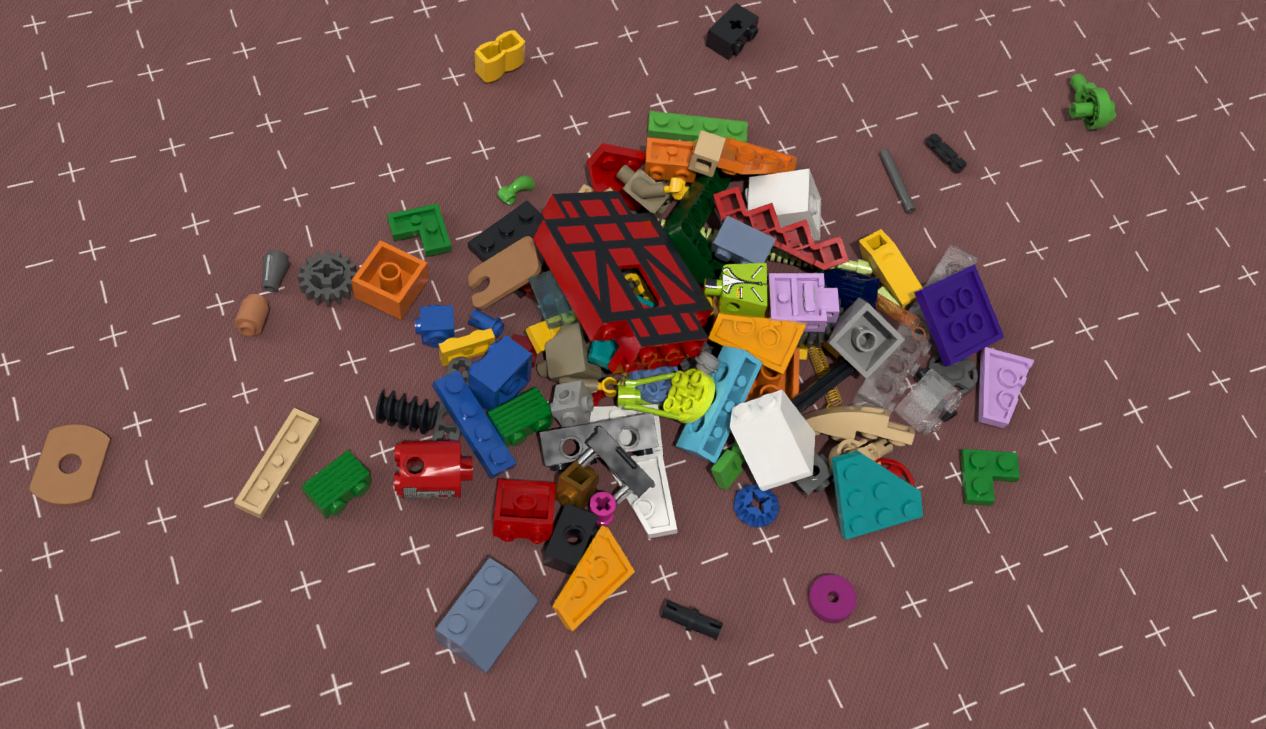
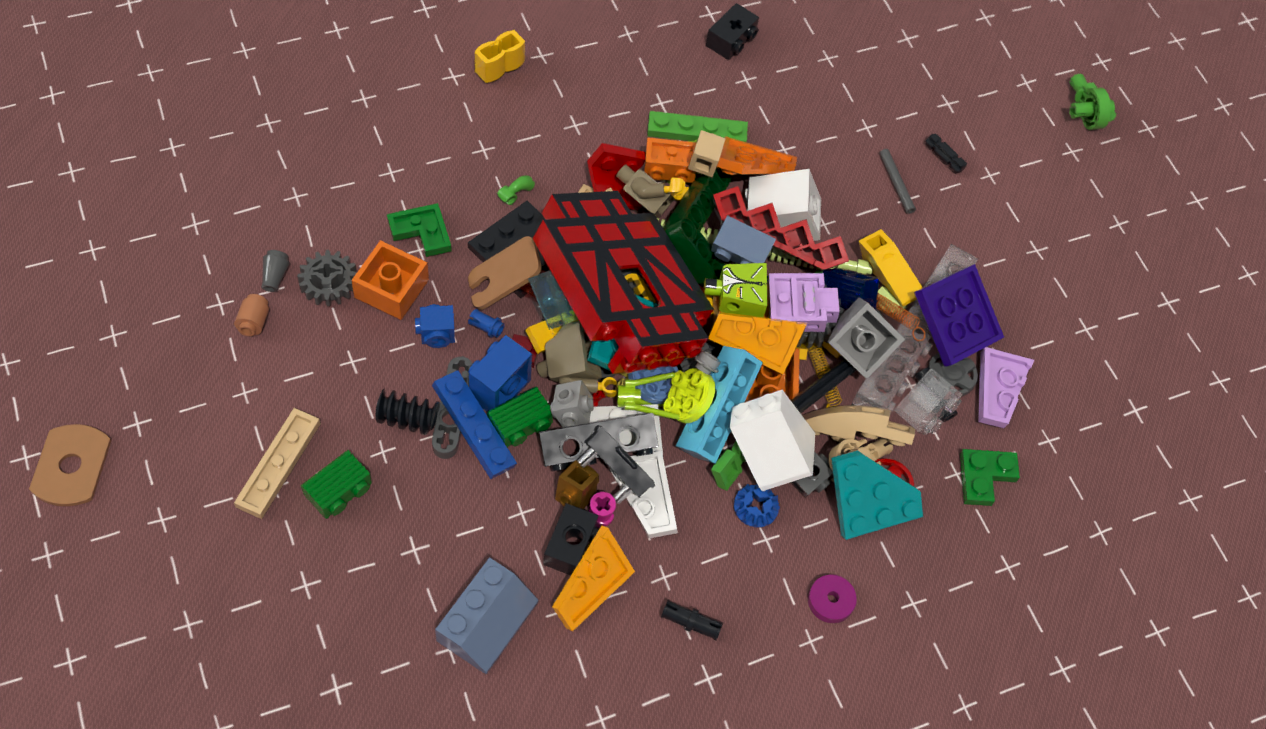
red cylinder [394,441,473,499] -> none
yellow plate [439,328,495,366] -> none
red plate [493,479,556,544] -> none

